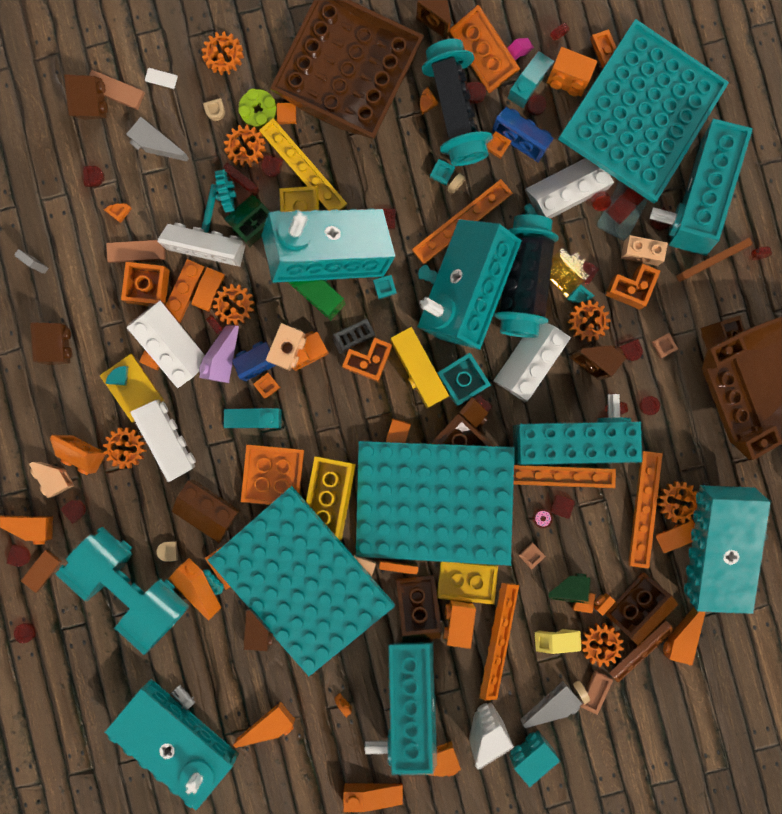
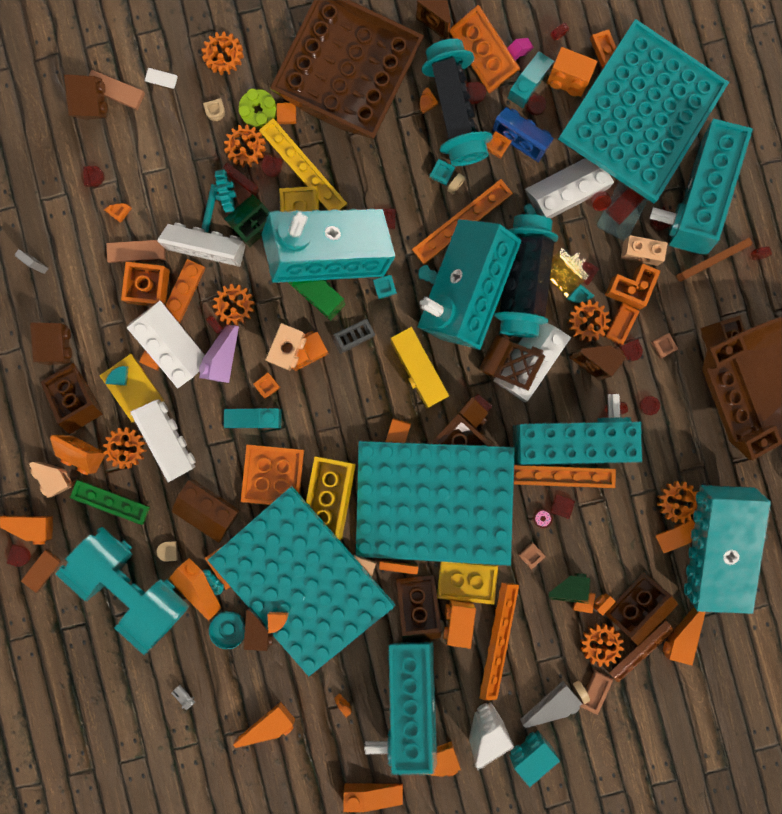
clear red tile [14,623,36,644] -> none
clear red tile [60,500,85,524] -> none
teal piece [104,679,239,810] -> none
light grey slope [126,117,189,161] -> none
orange slope [191,267,225,312] -> none
blue slope [232,341,276,381] -> none
orange brick [342,338,392,382] -> none
teal brick [437,353,491,407] -> none
light yellow slope [535,629,582,654] -> none
orange plate [628,451,663,569] -> none
none -> reddish brown slope [40,363,103,434]
none -> green plate [70,480,150,525]
none -> teal piece [209,611,245,649]
none -> orange tile [268,612,288,633]
none -> reddish brown piece [479,334,545,391]
none -> orange tile [605,303,640,346]

